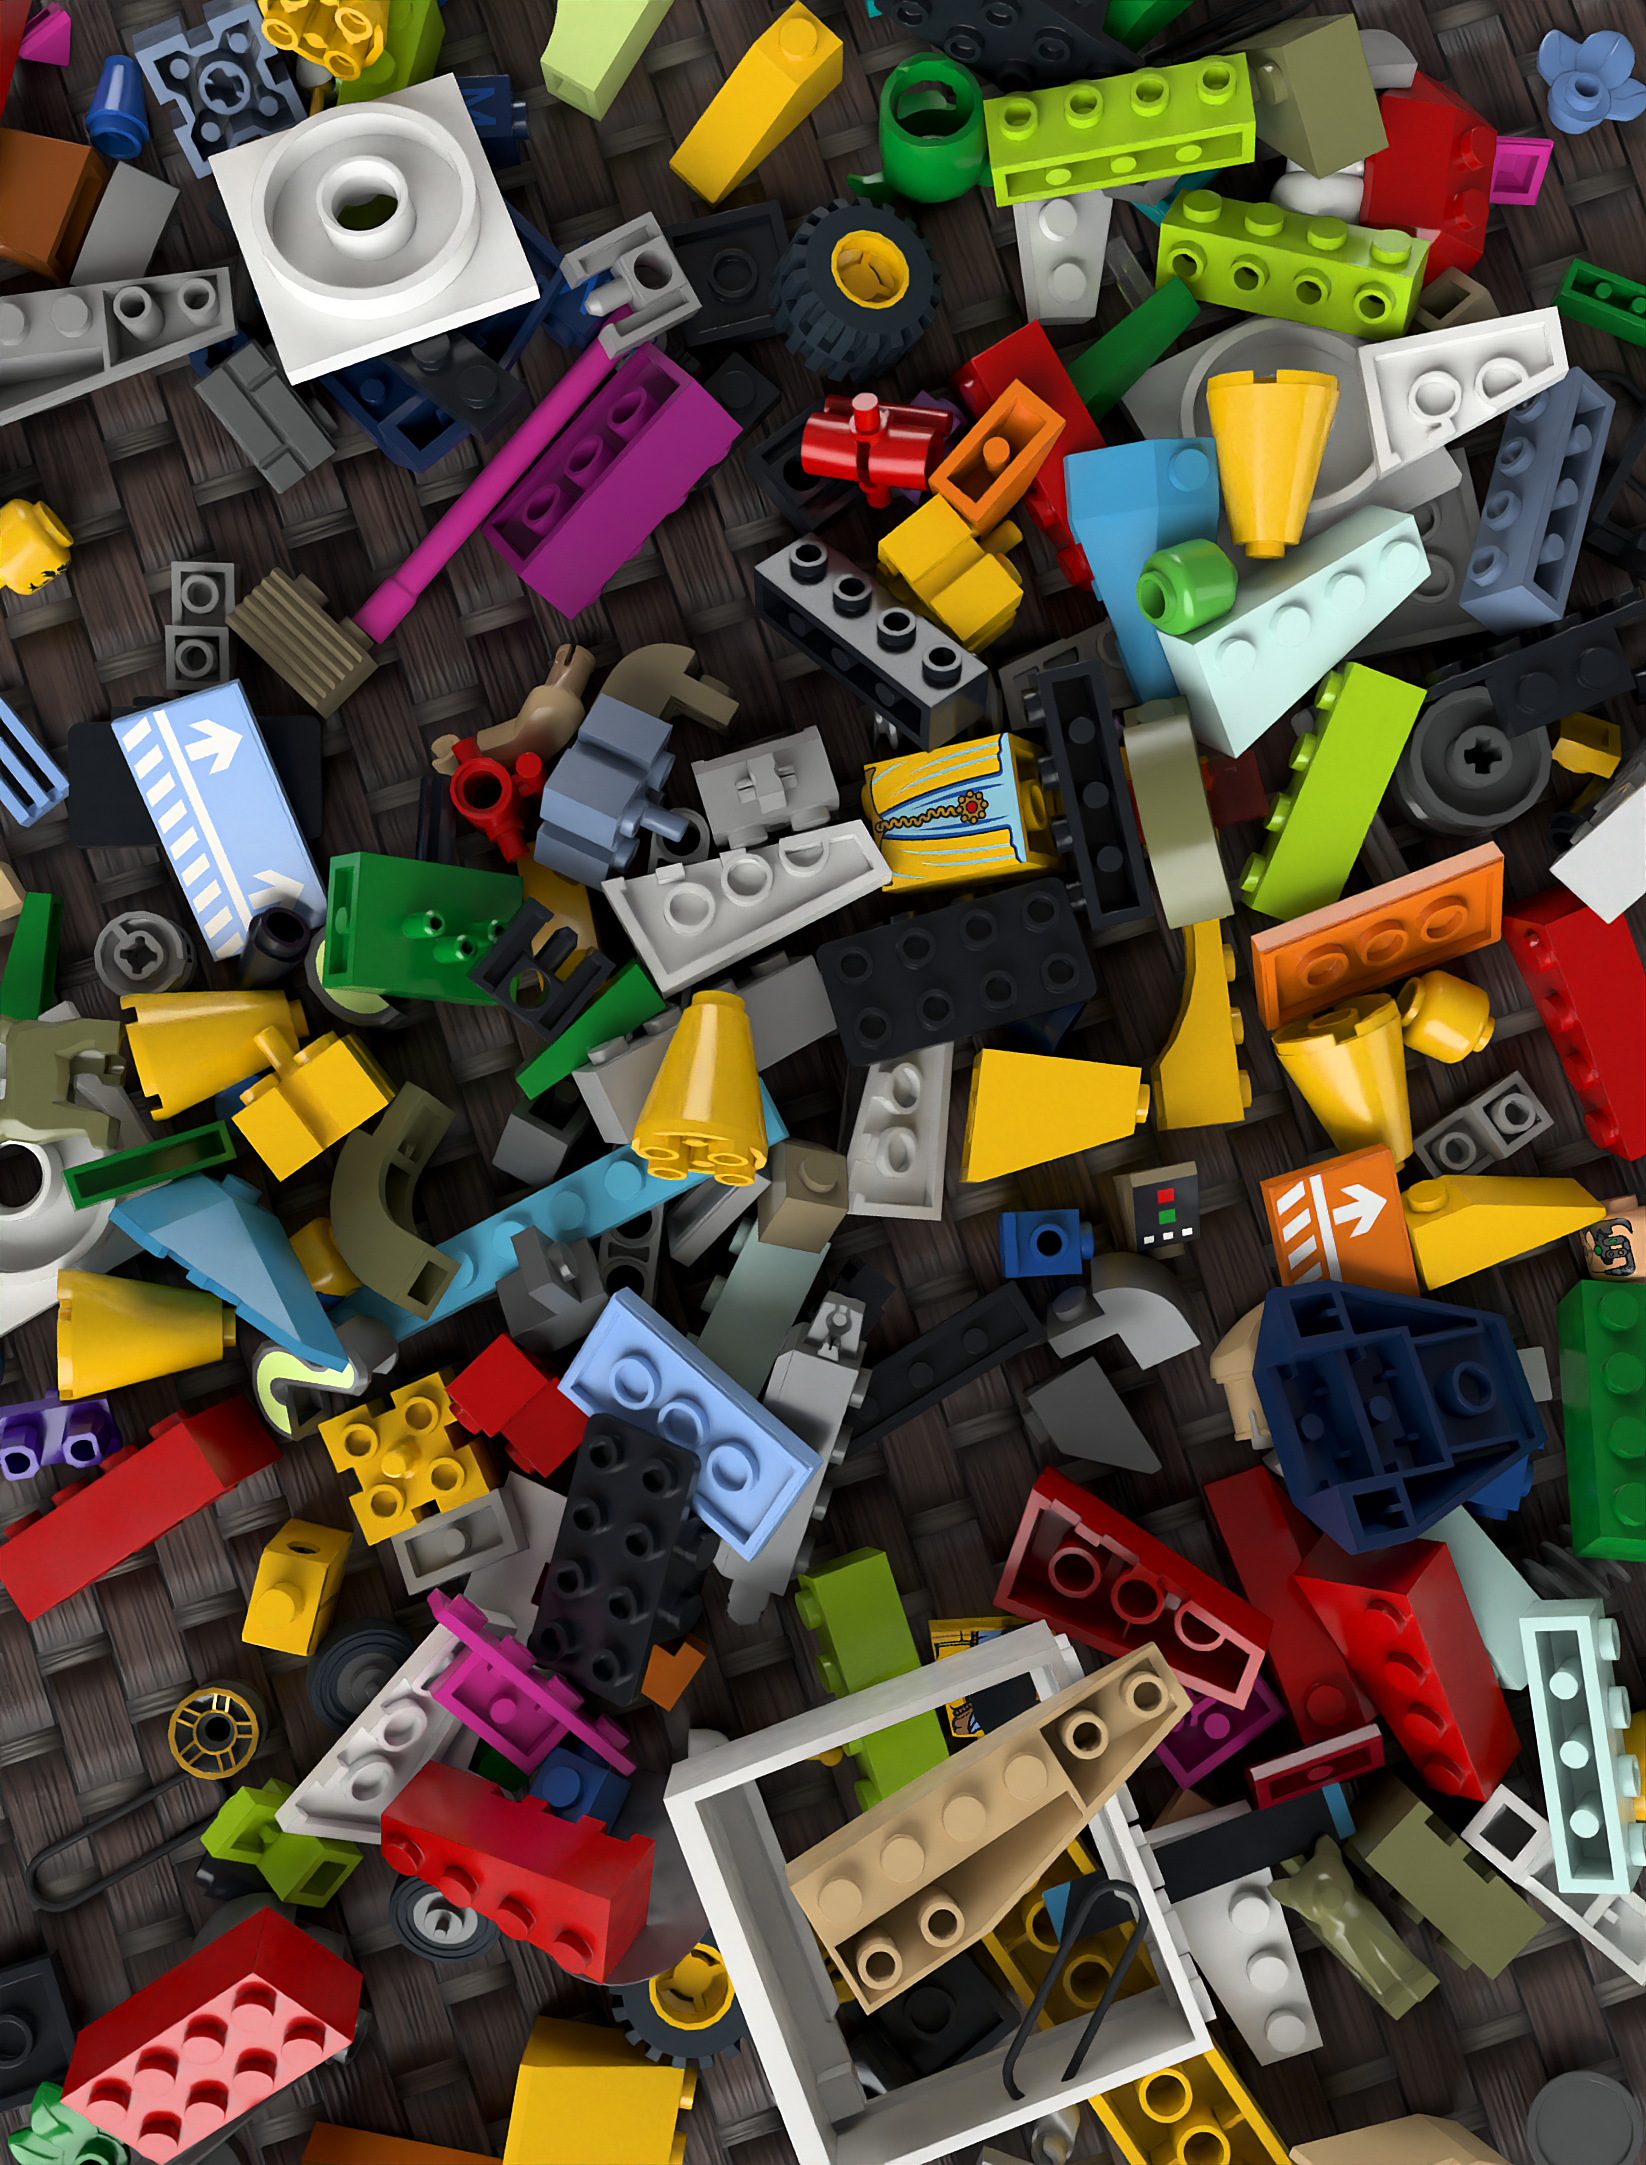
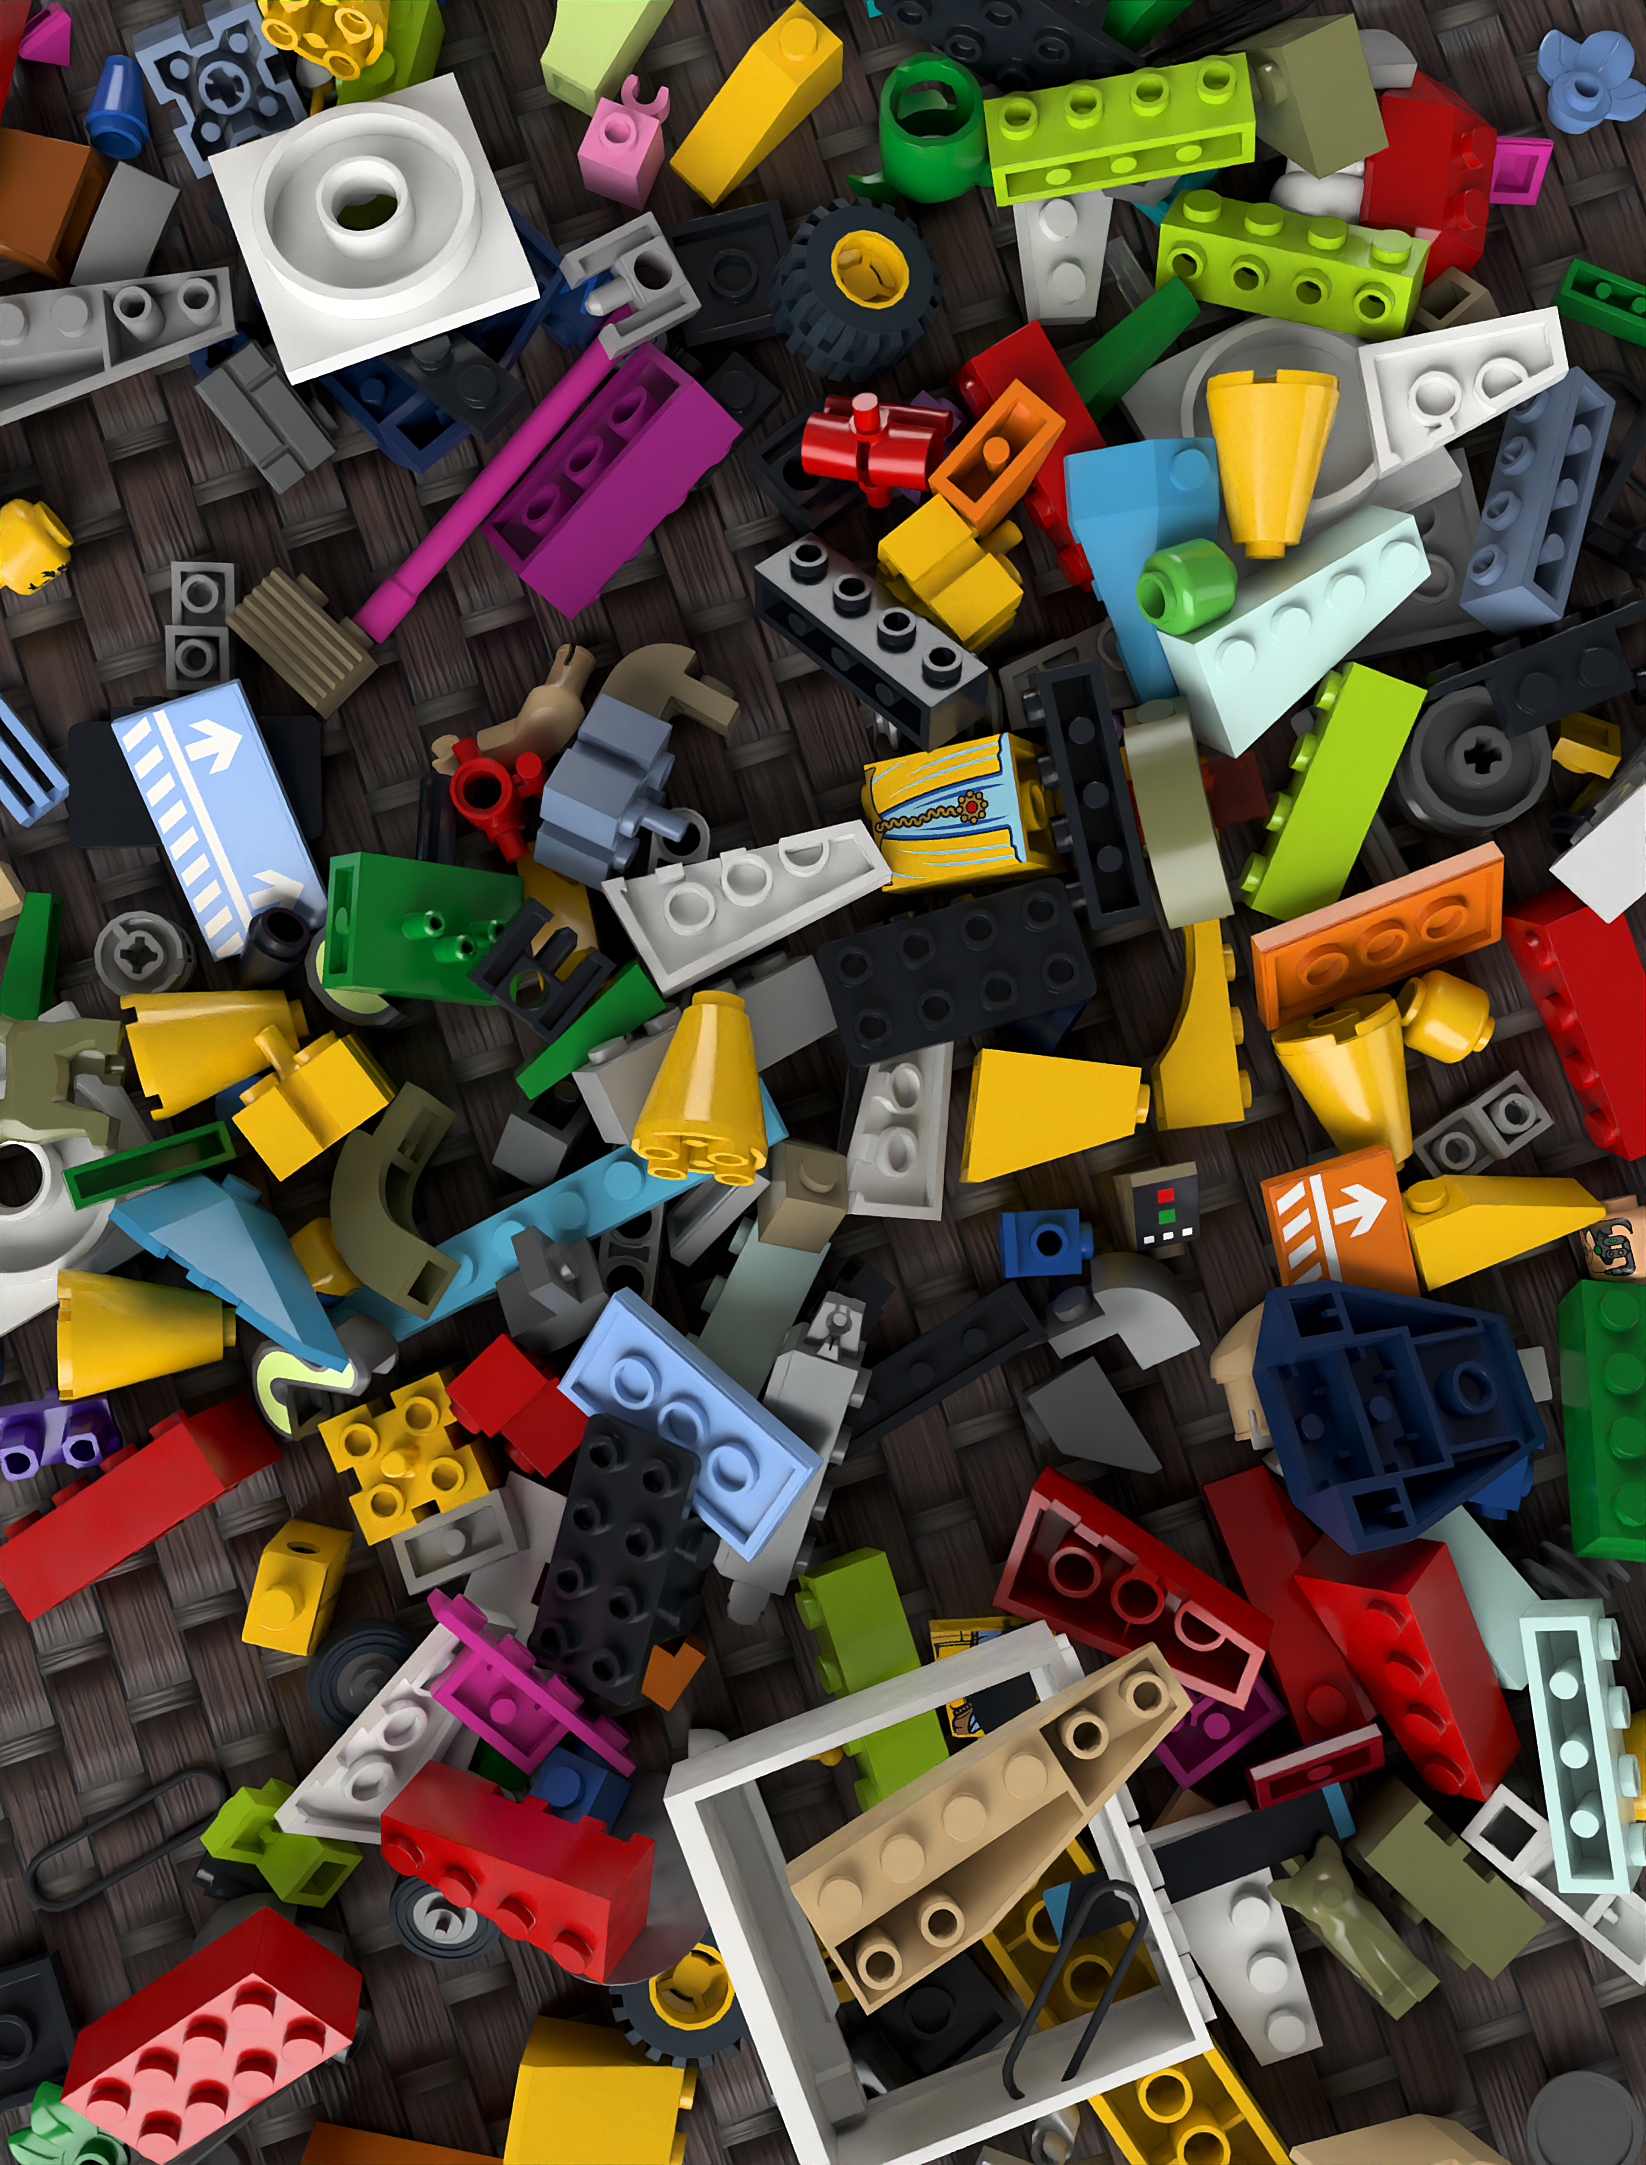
dark grey wheel [168,1676,272,1780] -> none
dark blue brick [455,75,530,167] -> none
light grey hinge [691,725,839,856] -> none
none -> bright pink brick [577,74,670,211]

